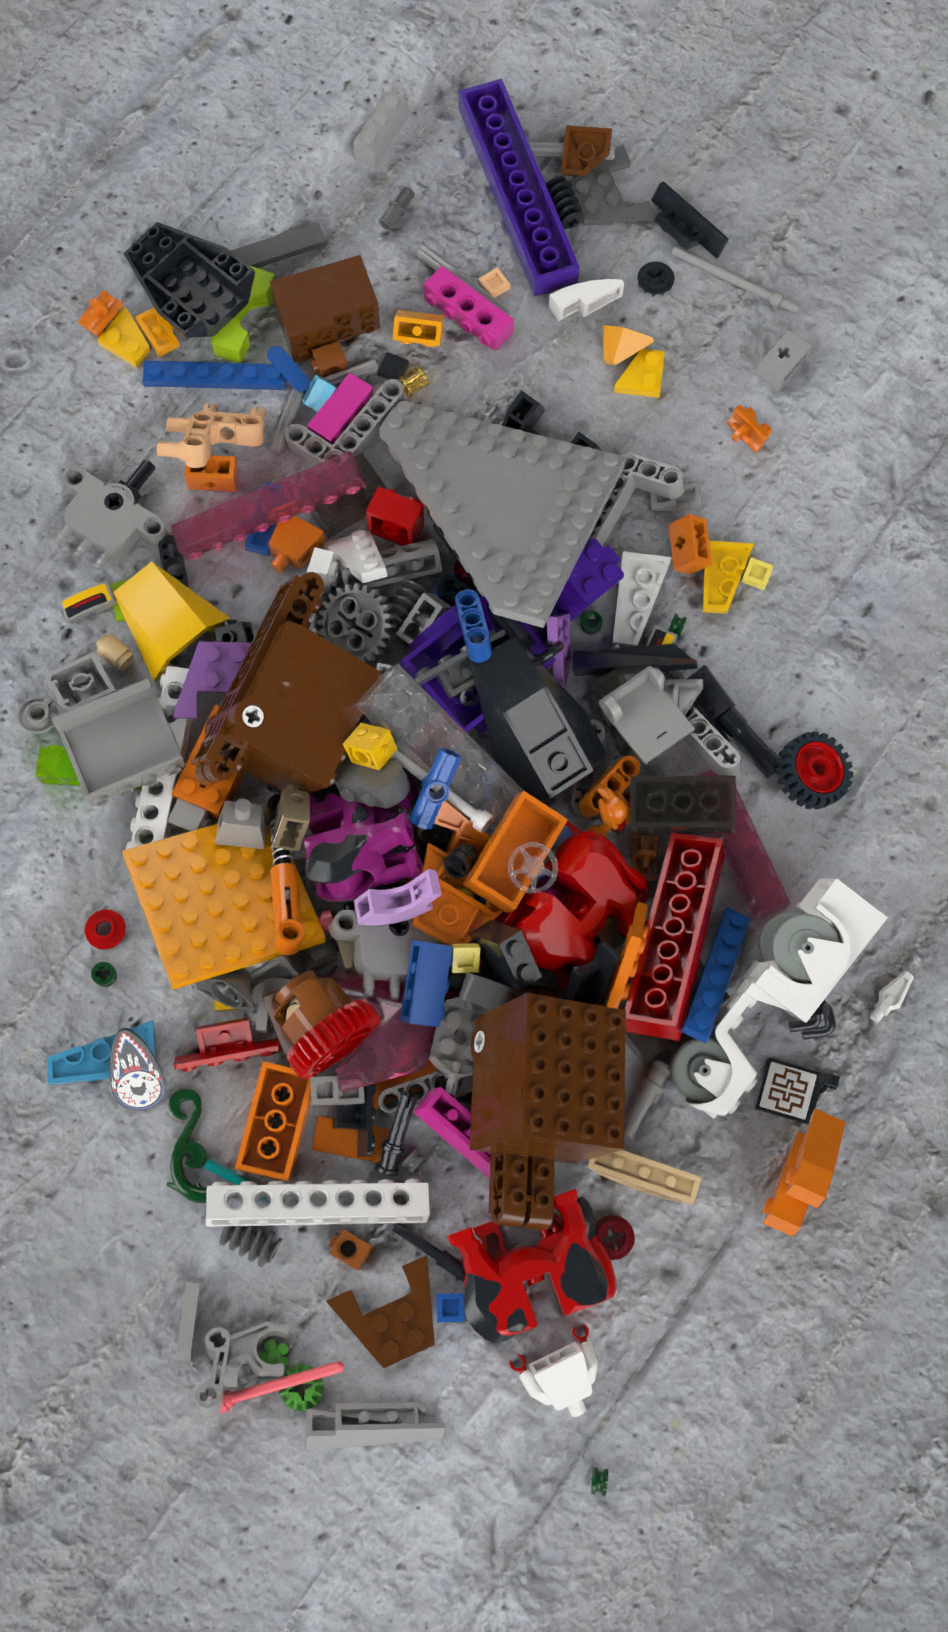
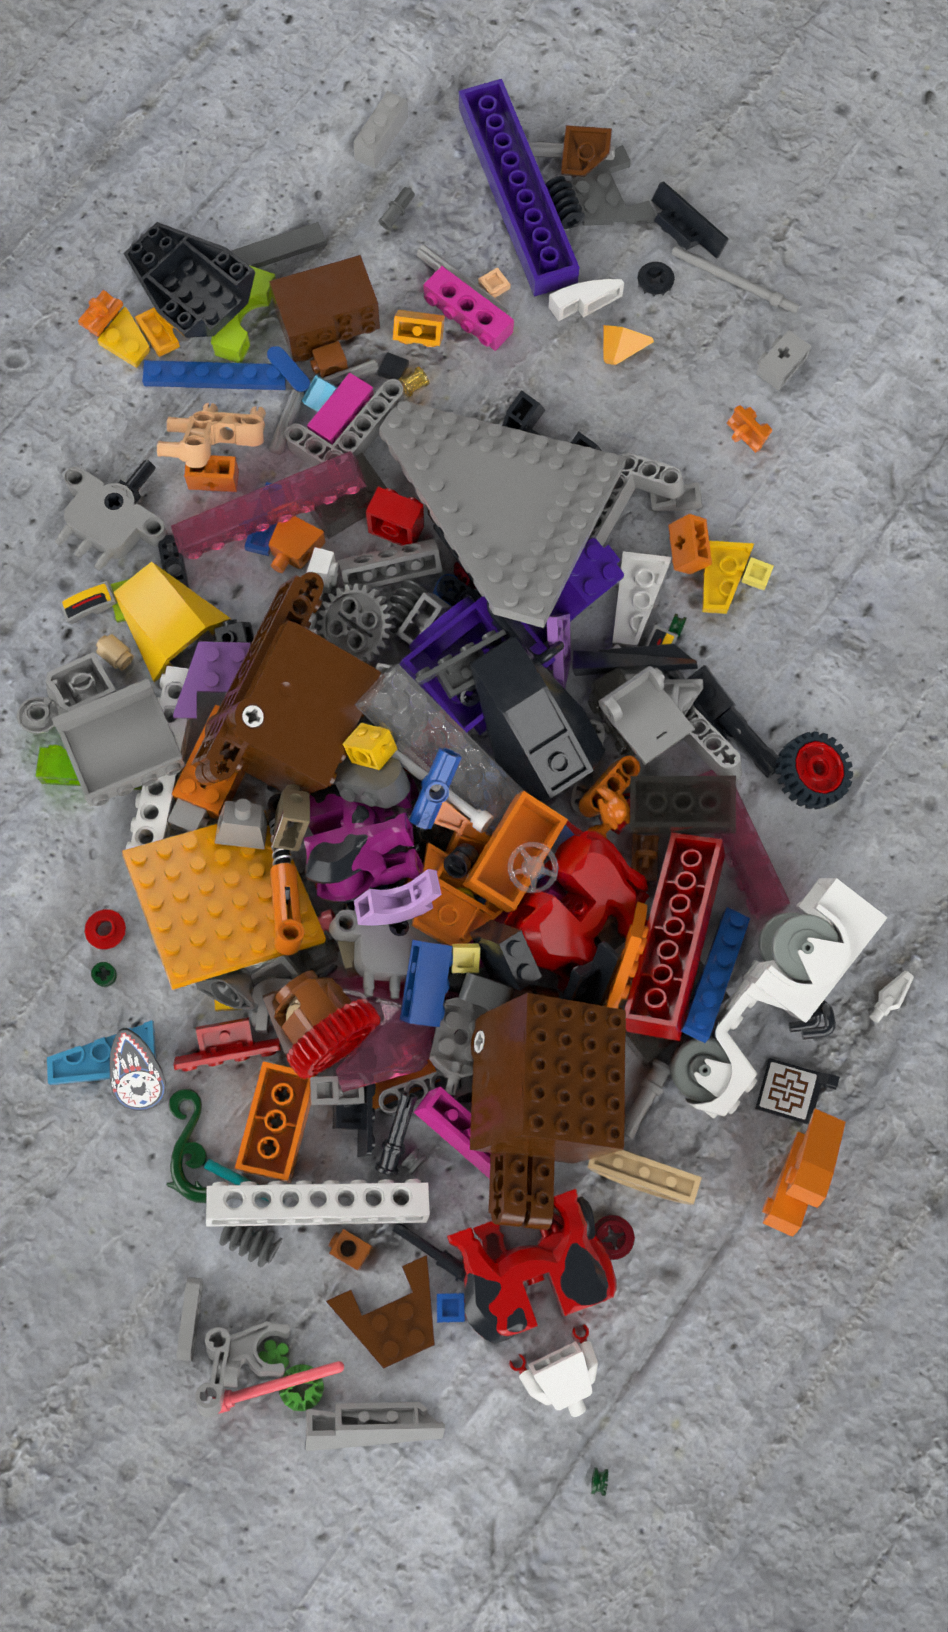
orange sticker [311,1116,400,1167] -> none
white wing [322,530,388,583] -> none
blue beam [455,590,492,663] -> none
dark green axle [580,610,603,635] -> none
yellow wing [614,349,665,398] -> none

